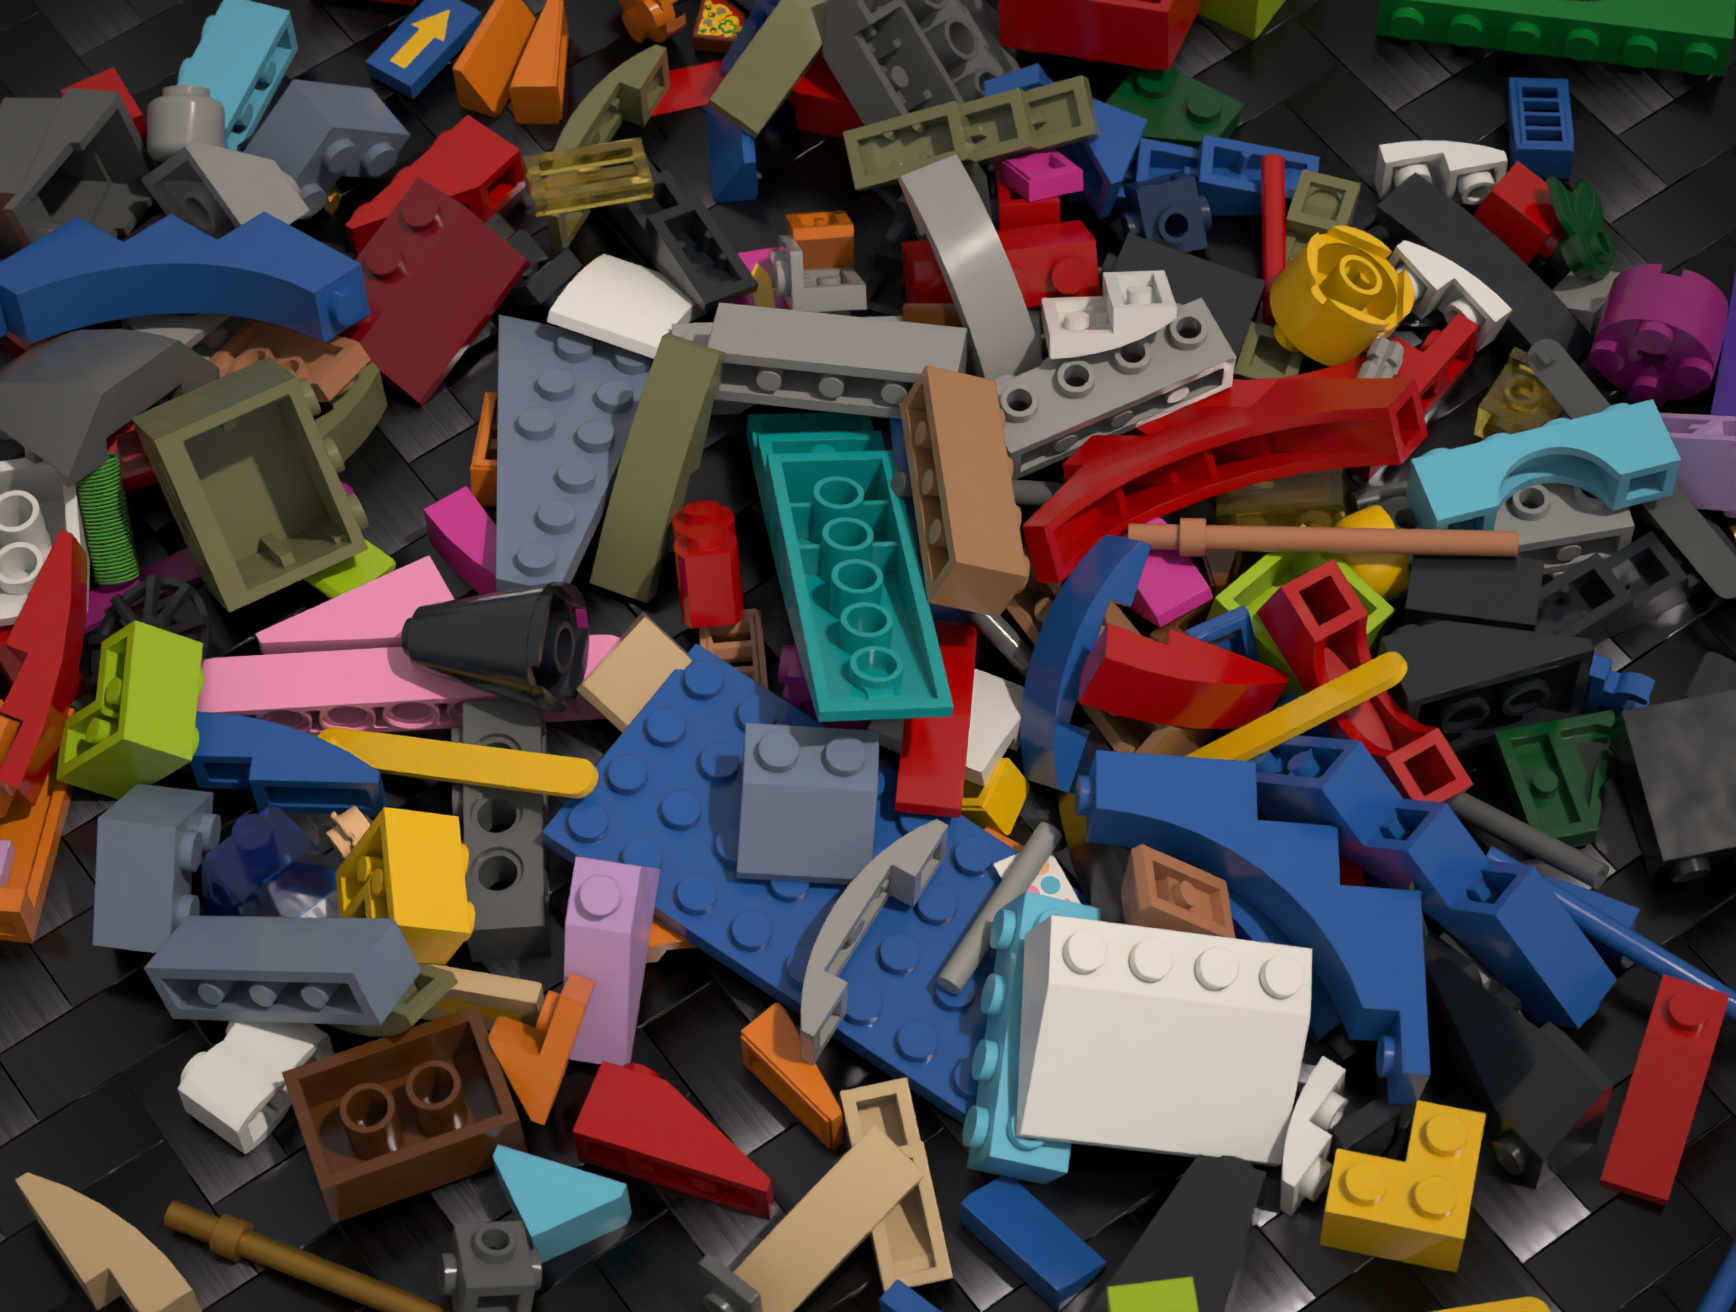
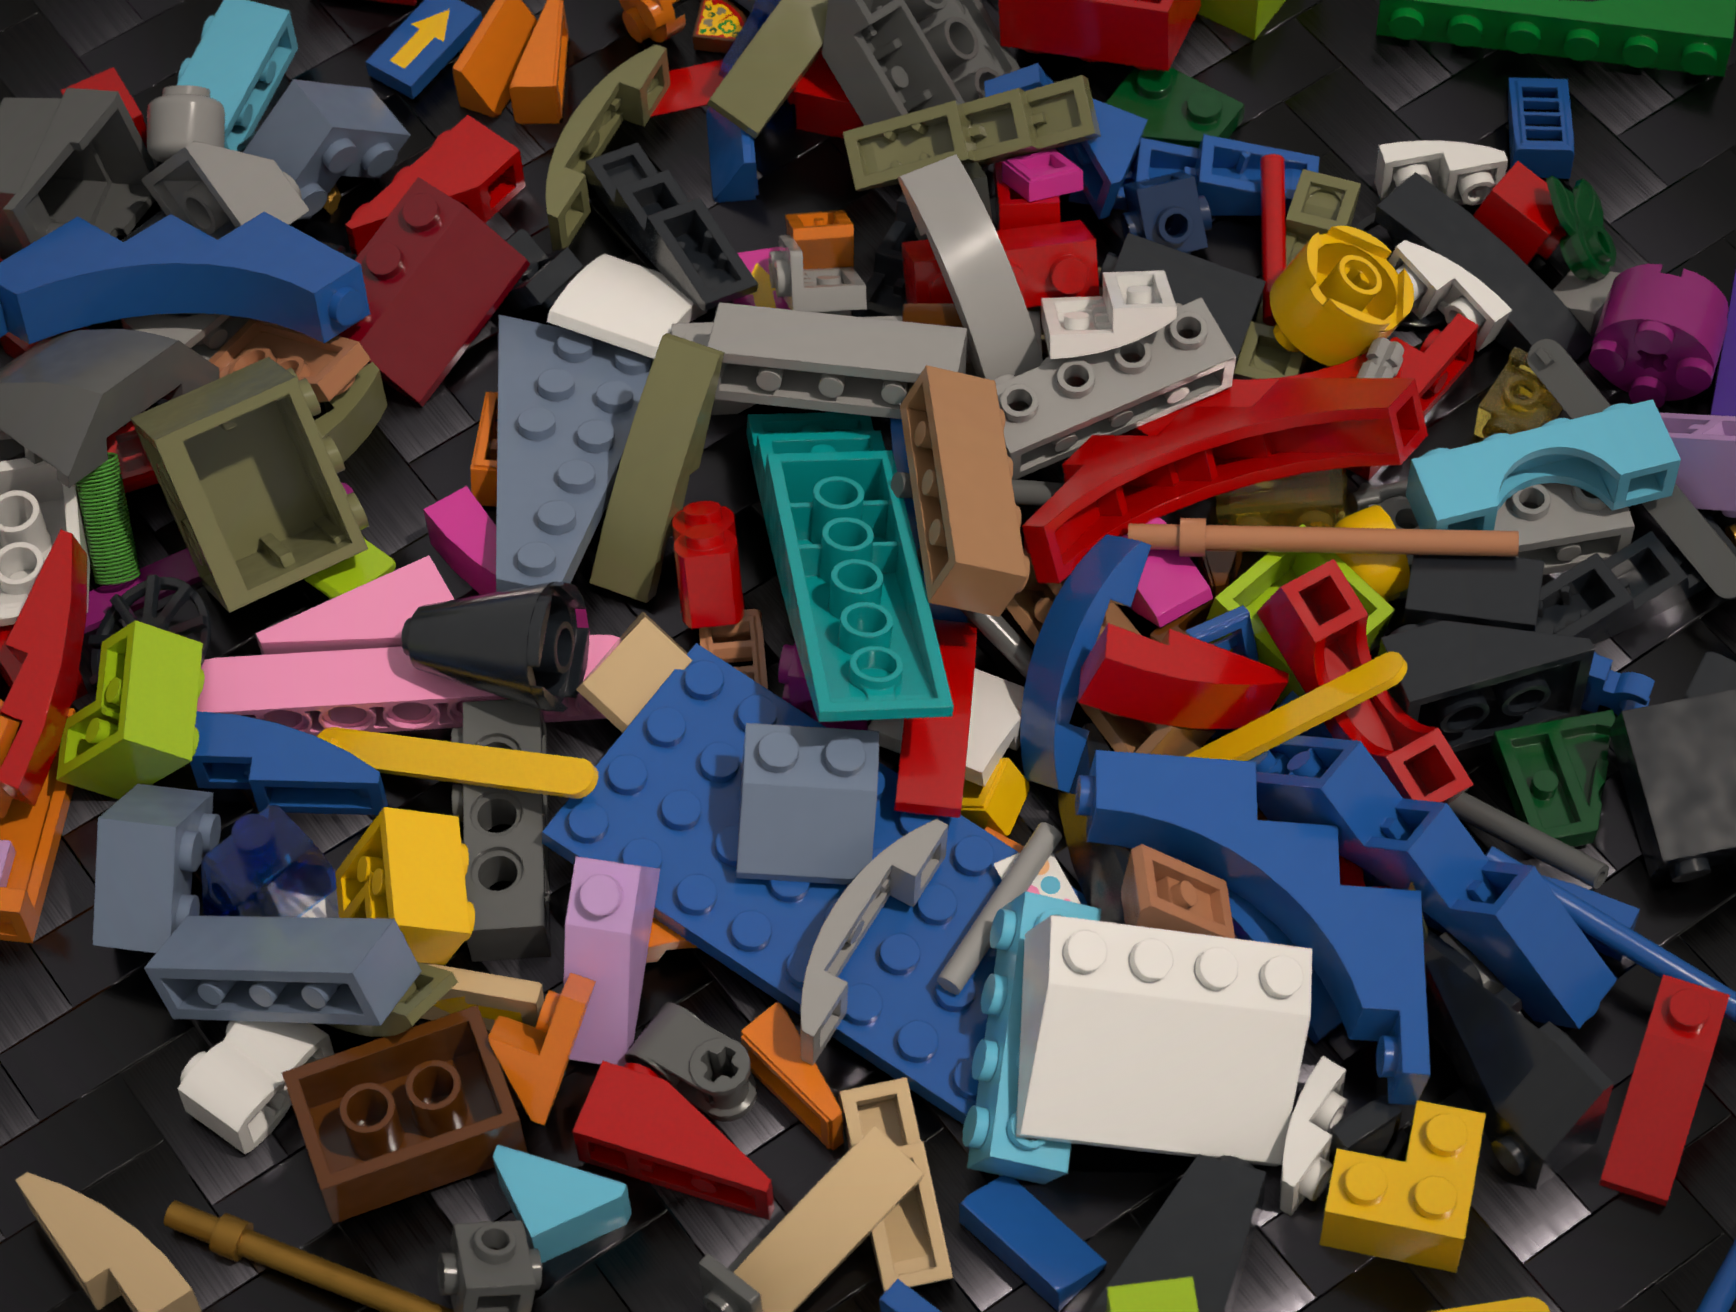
light nougat plate [325,805,370,861] -> none
clear yellow tile [523,137,654,217] -> none
none -> dark grey piece [625,1002,757,1121]

